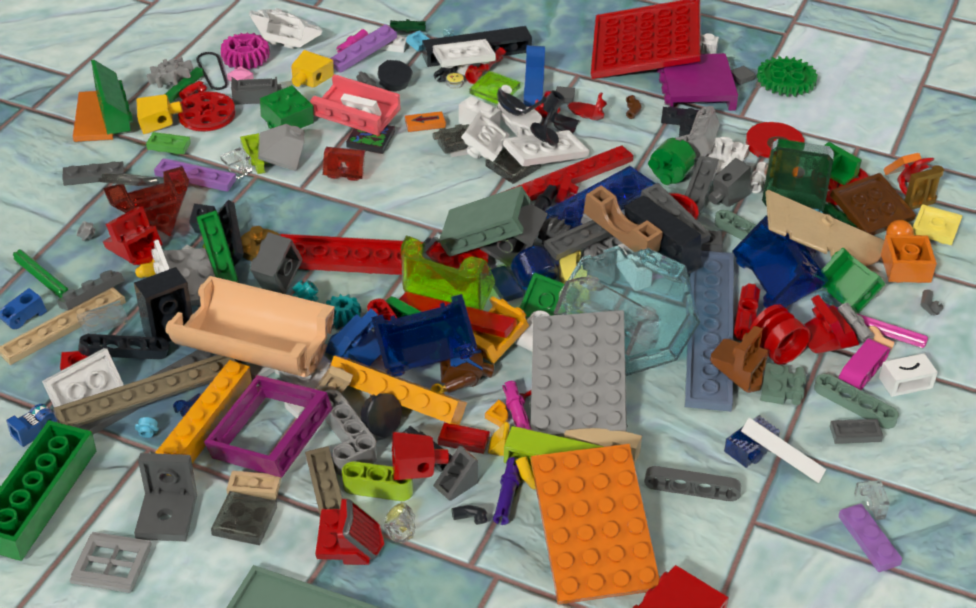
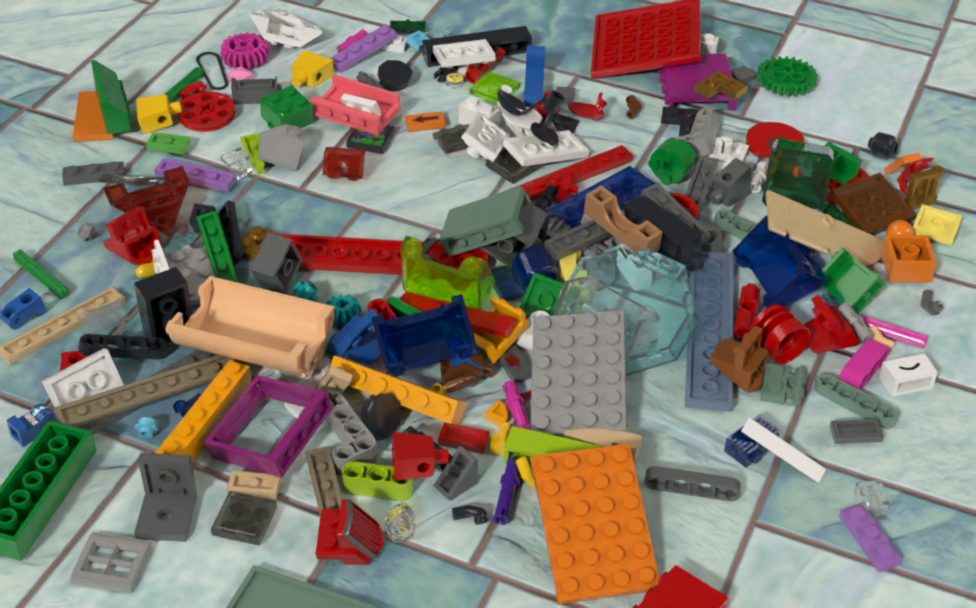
dark grey plate [56,270,125,310] -> none
light grey gear [147,56,194,88] -> none
none -> dark grey tile [498,343,532,383]
none -> pearl gold plate [694,71,748,100]
none -> black head [868,132,899,160]

